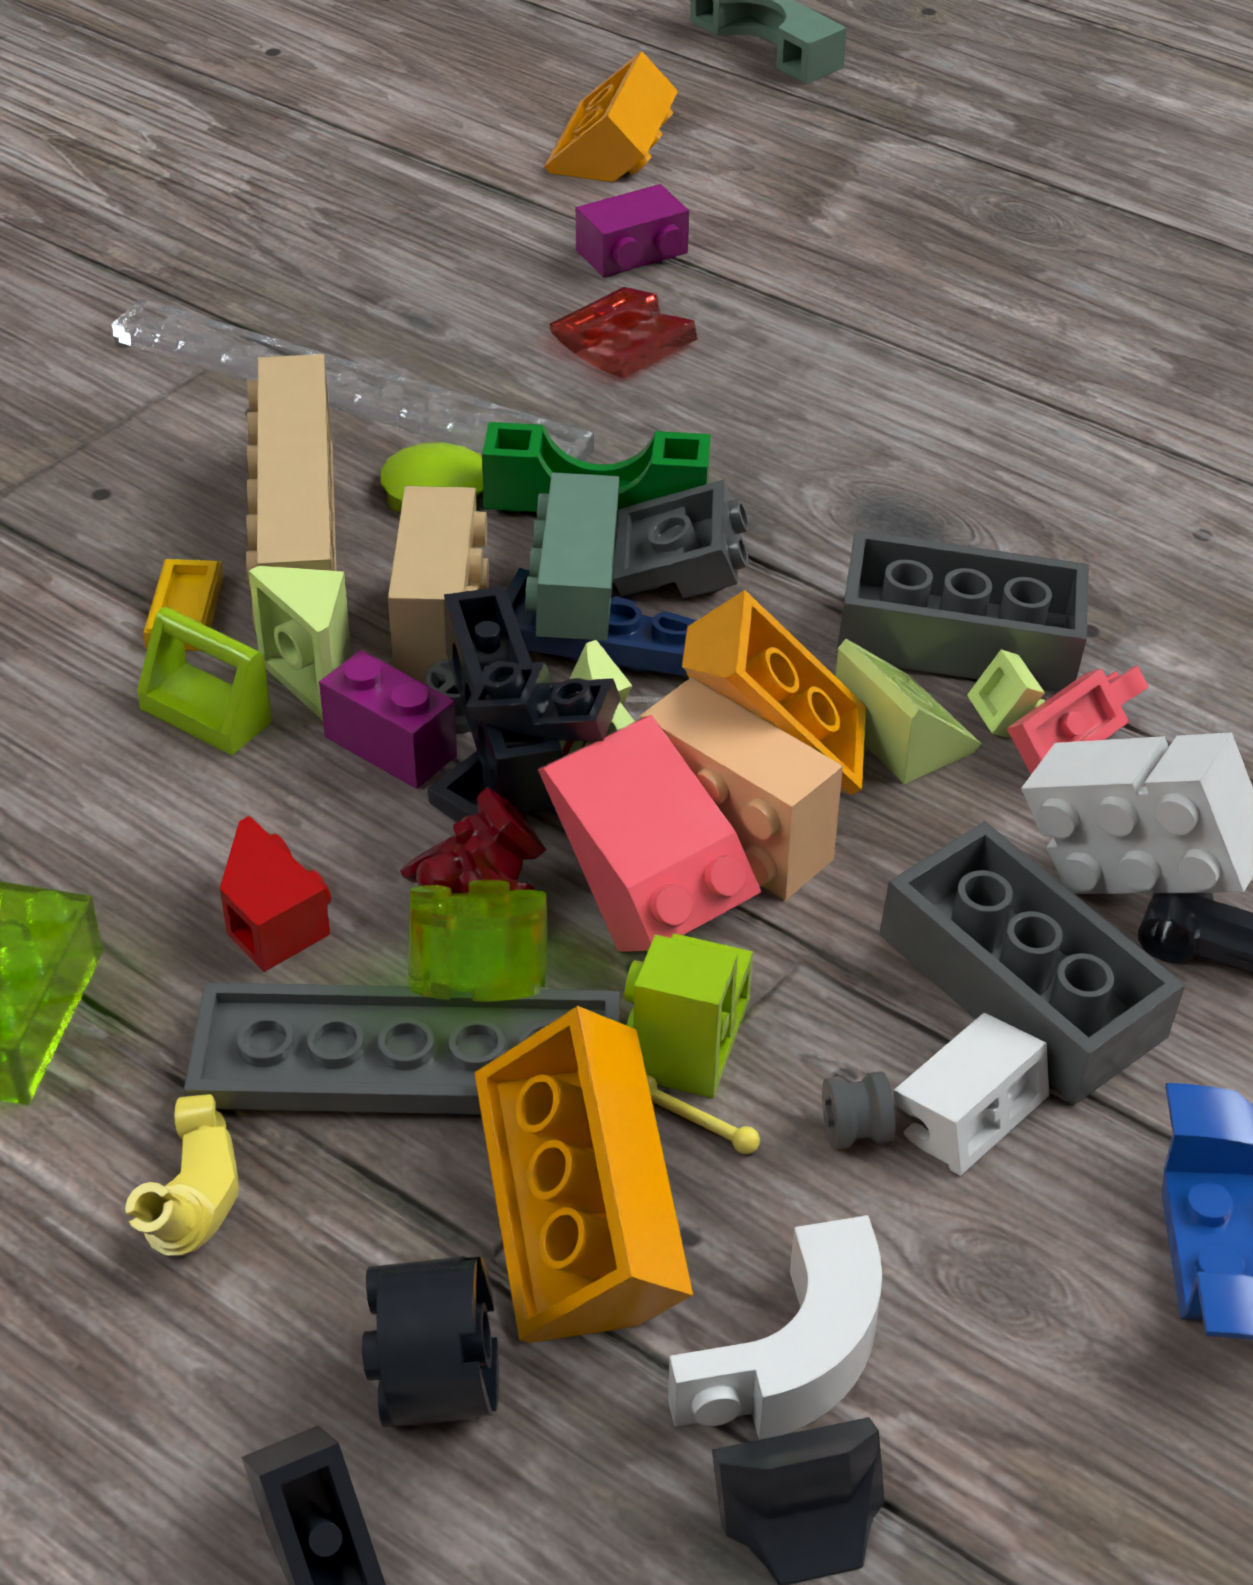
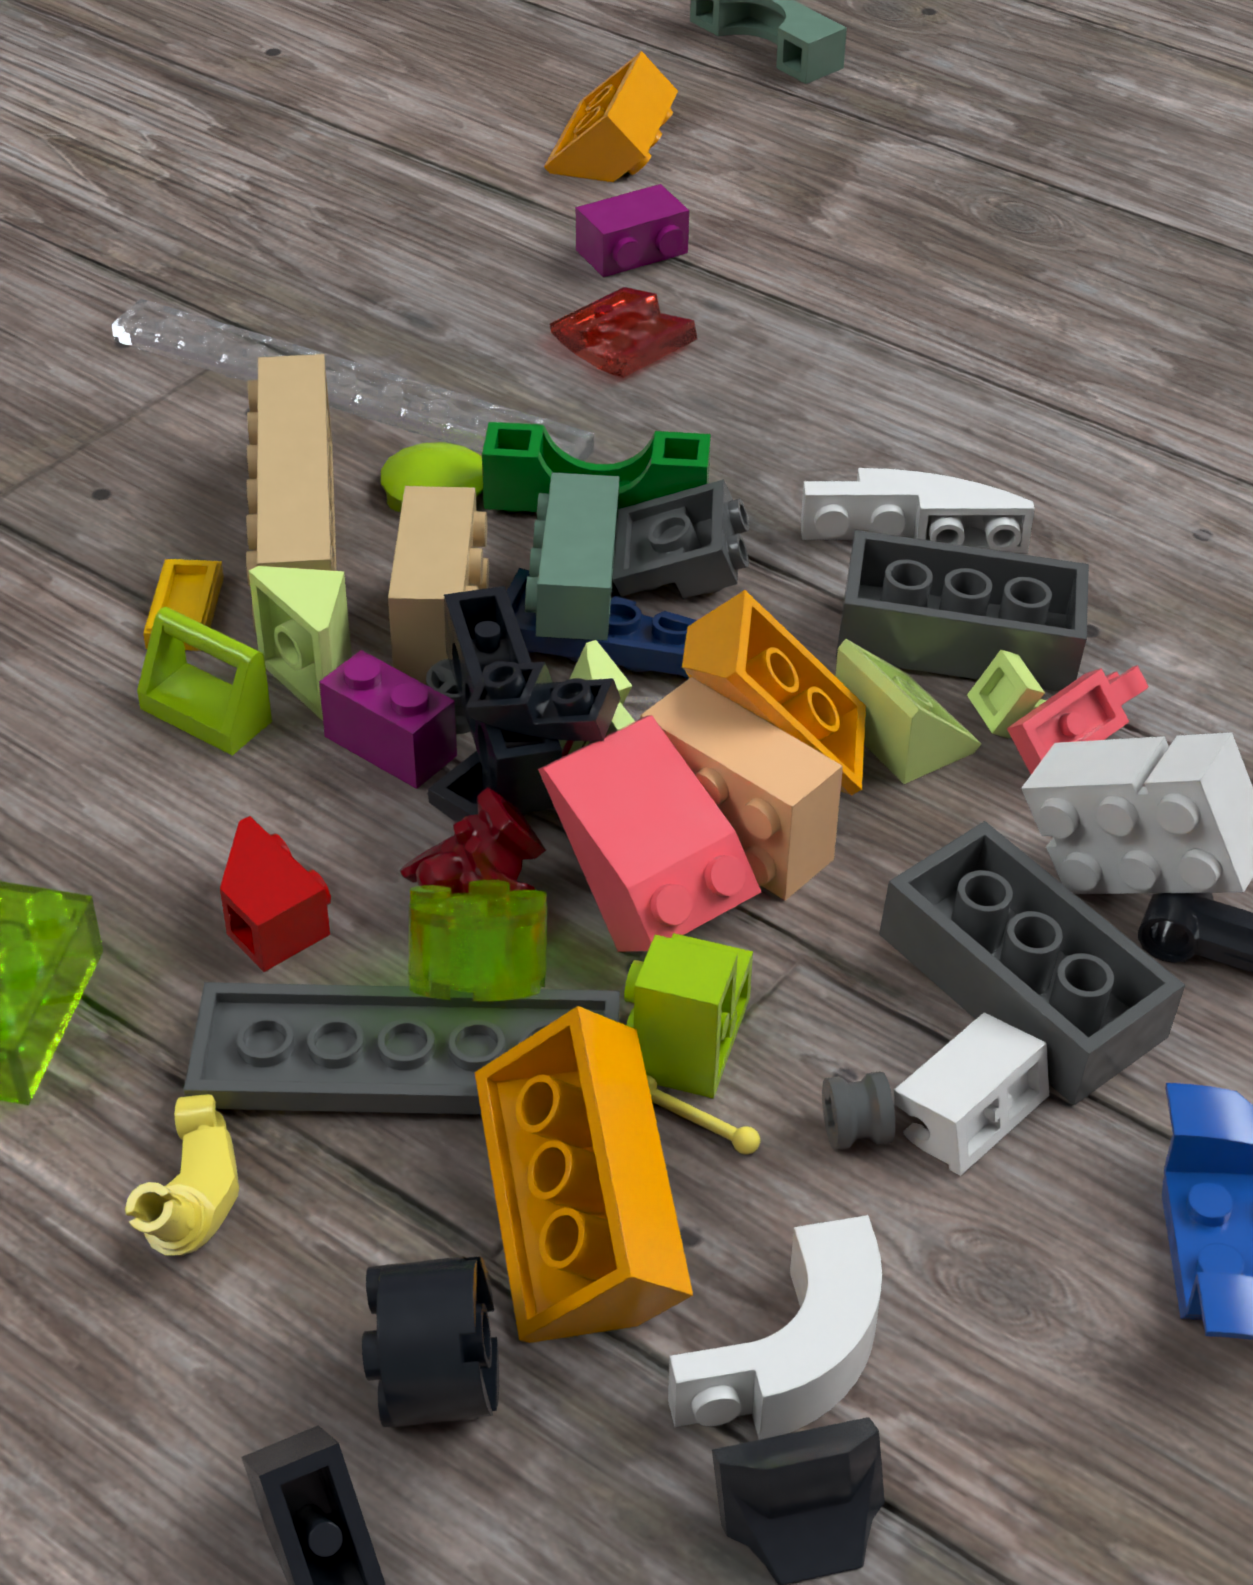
none -> white slope [801,468,1034,553]

